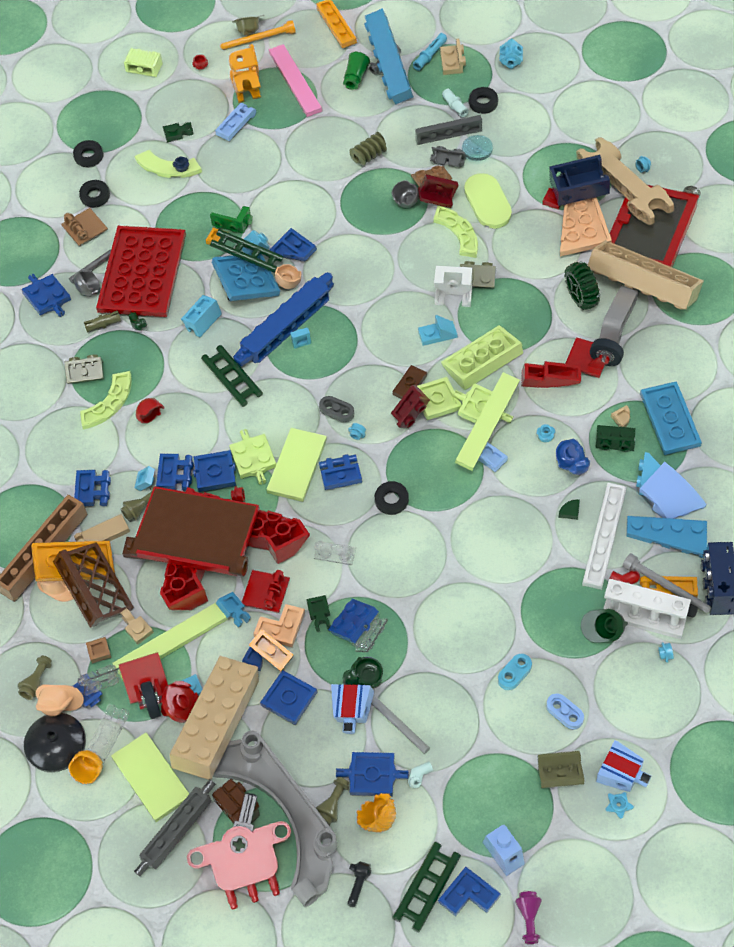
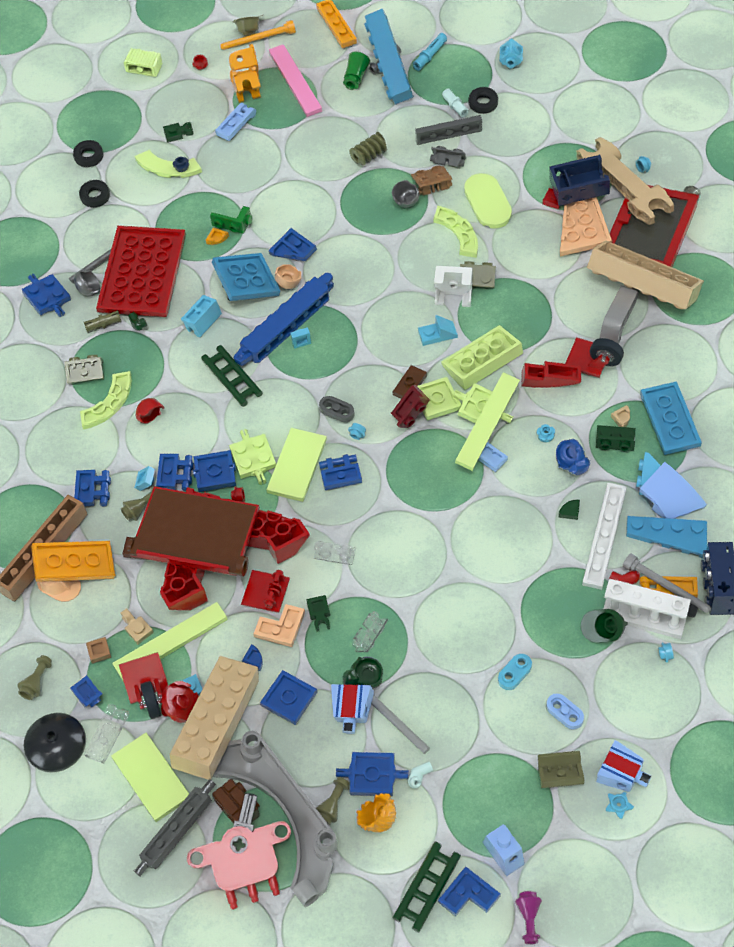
light nougat piece [36,684,84,716] -> none
reddish brown fence [53,542,134,628] -> none
medium nougat hinge [61,208,108,246] -> none
light orange hair [68,750,103,784] -> none
tan hinge [74,514,130,542] -> none
clear hinge [78,664,121,696] -> none
dark green bar [210,229,284,273] -> none
dark azure plate [216,592,251,627] -> none
medium azure bracket [242,230,270,254] -> none
brick [249,629,294,671] -> none
blue plate [328,599,379,644] -> none
black piece [347,861,372,907] -> none
black tyre [374,481,409,515] -> none
dark red bracket [418,174,459,208] -> none
tan bracket [440,39,466,75] -> none
clear light blue piece [462,135,493,161] -> none
dark green gear [564,261,600,310] -> none

